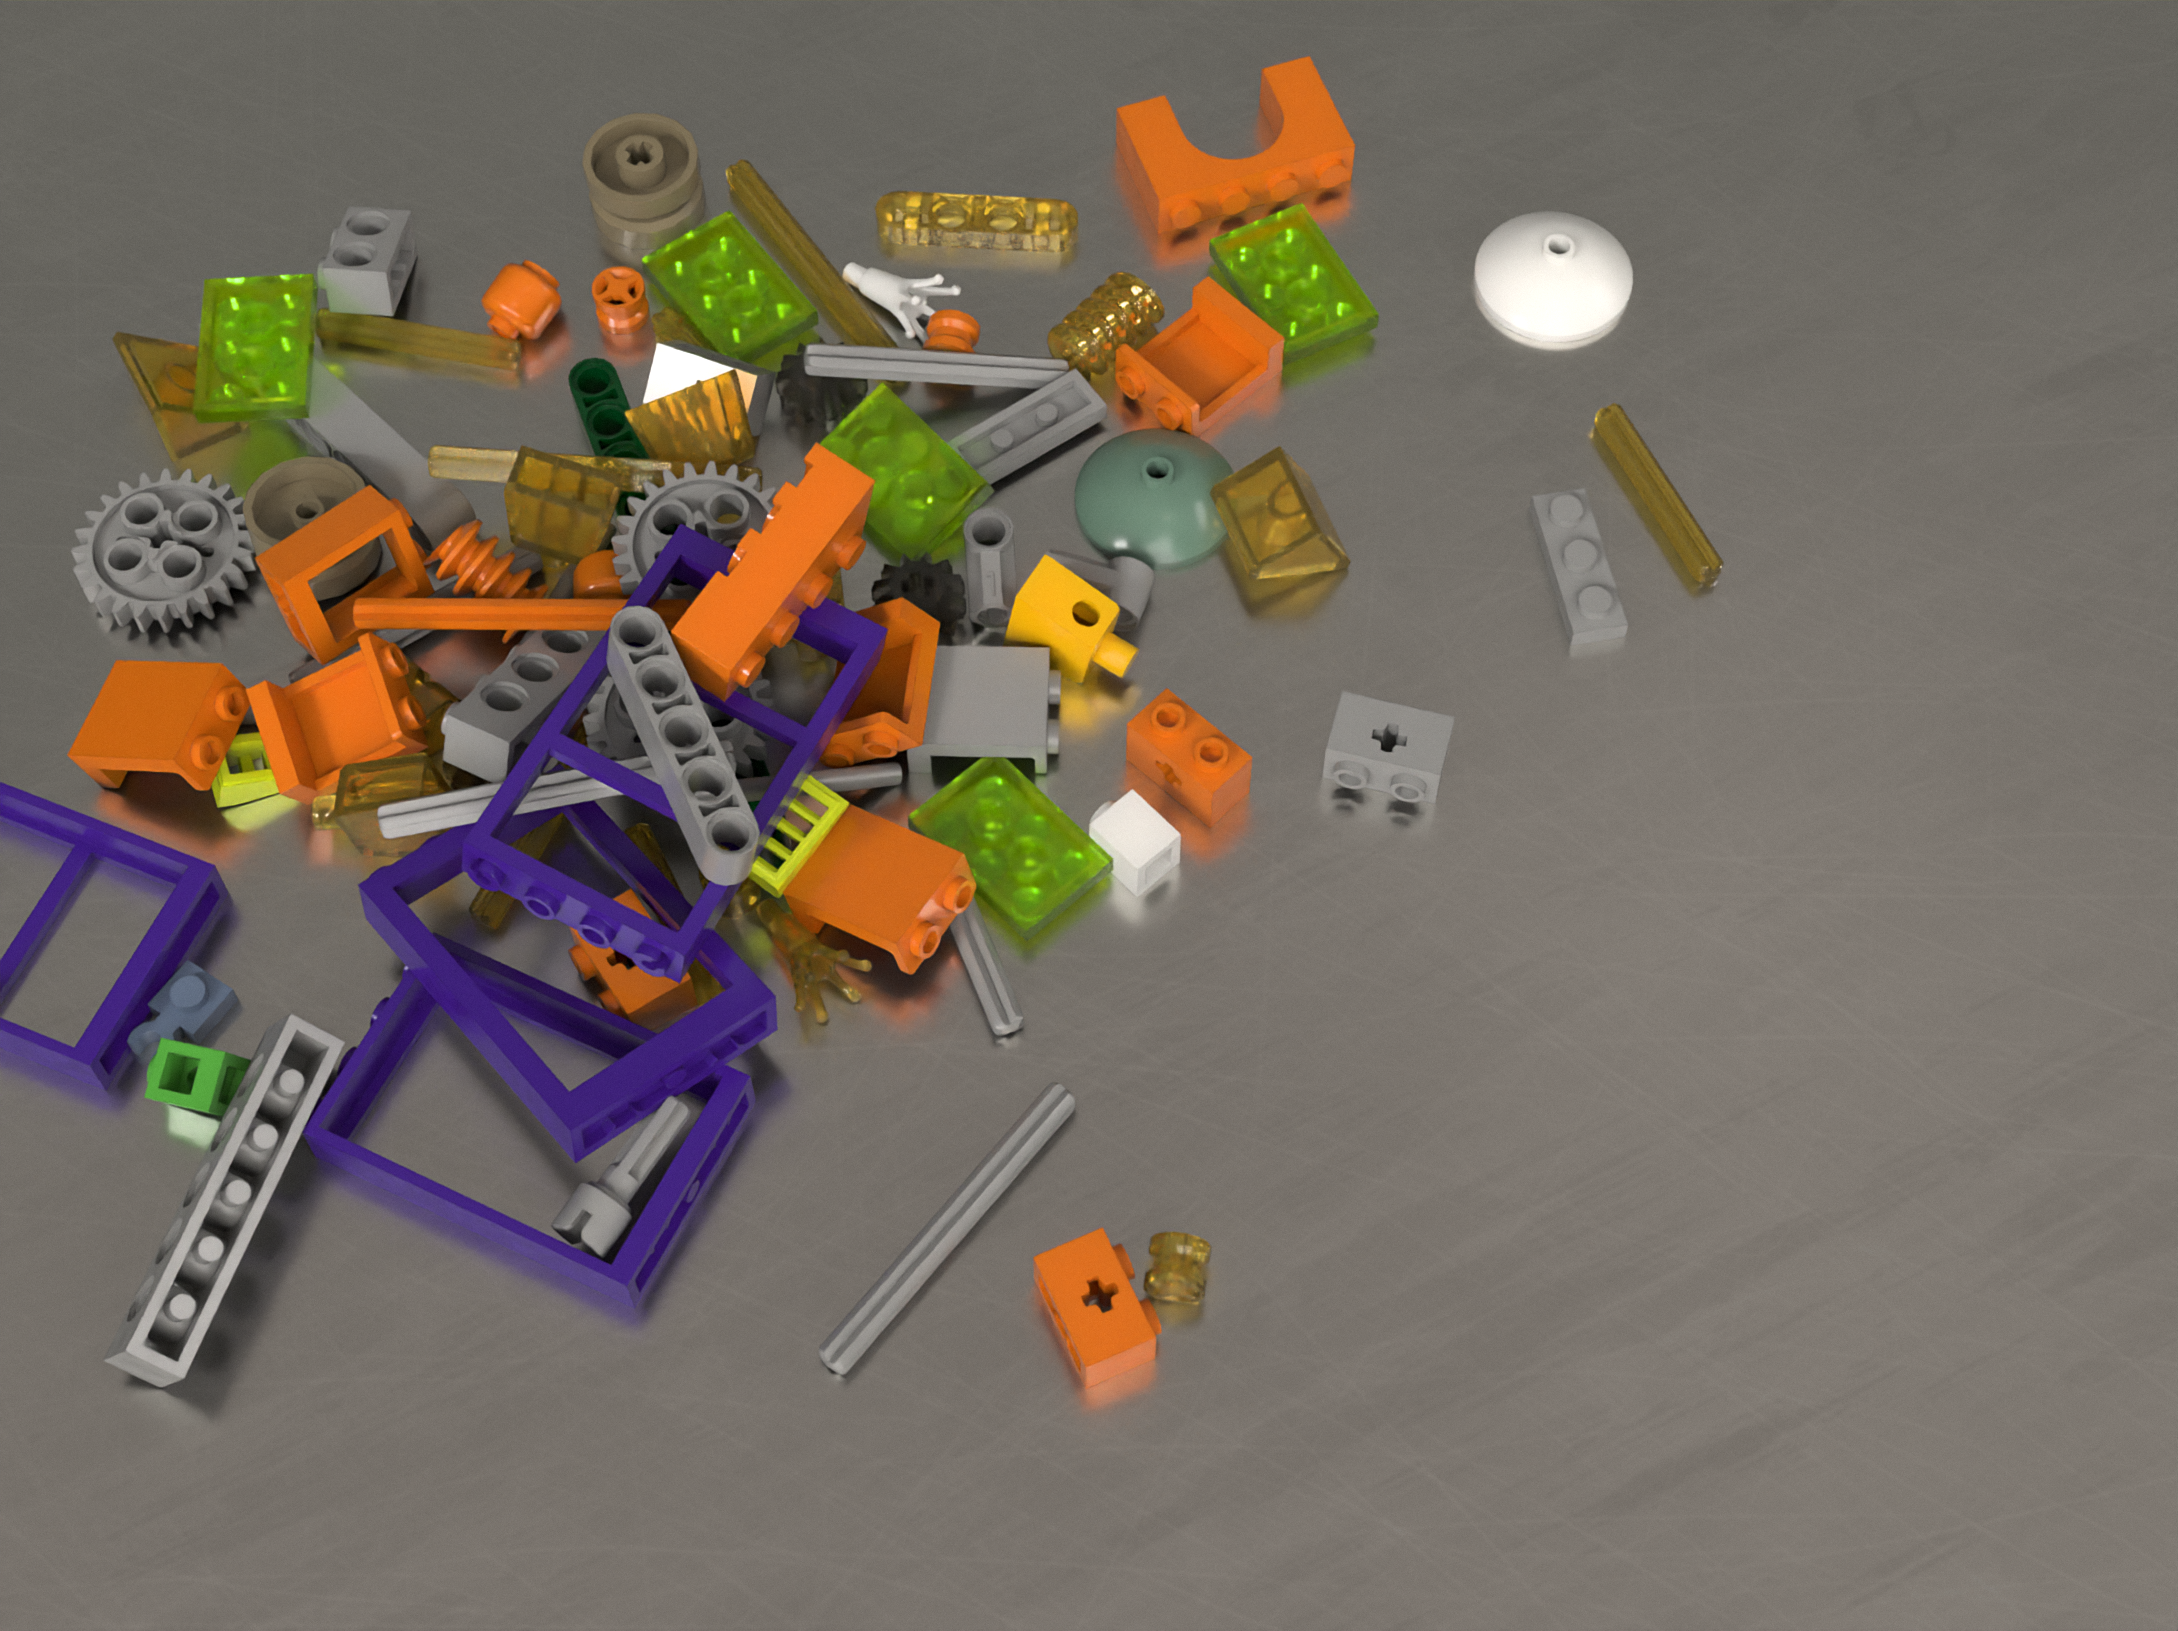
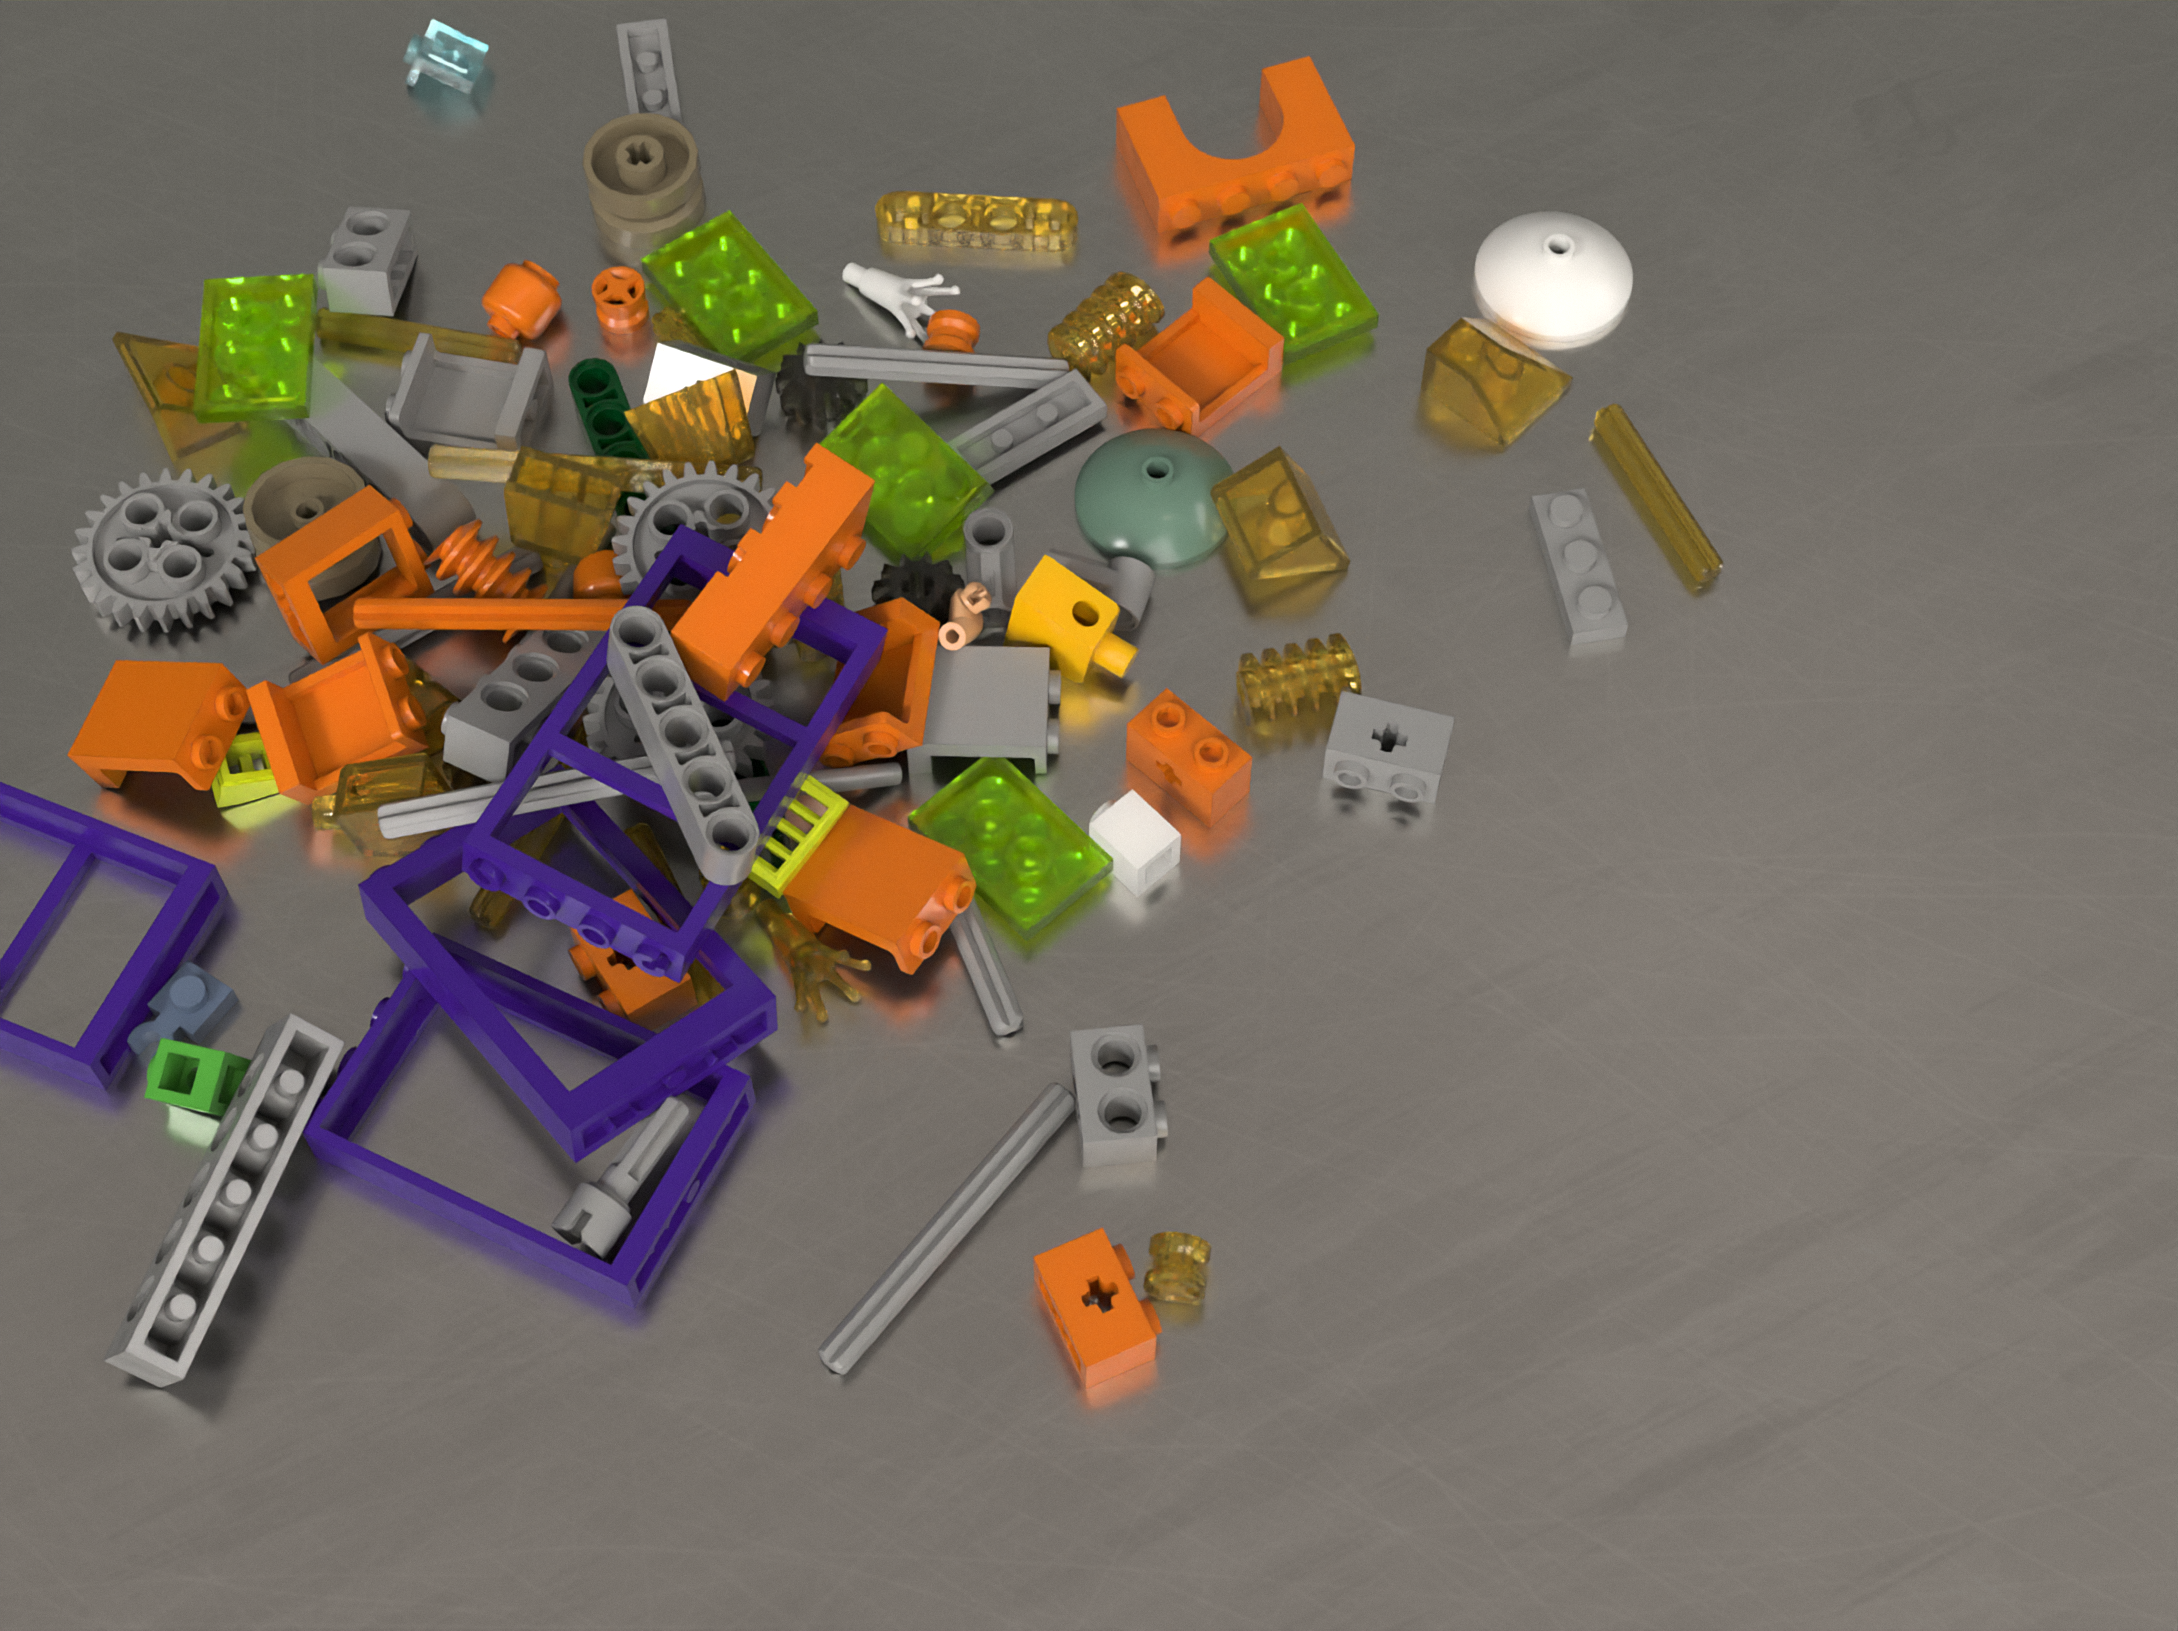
clear yellow axle [726,159,899,384] -> none
none -> light grey panel [385,332,553,469]
none -> clear light blue bracket [402,19,489,94]
none -> light grey plate [616,18,683,126]
none -> light nougat arm [938,582,992,651]
none -> light grey brick [1070,1024,1168,1168]
none -> clear yellow piece [1235,633,1362,727]
none -> clear yellow slope [1421,317,1573,448]

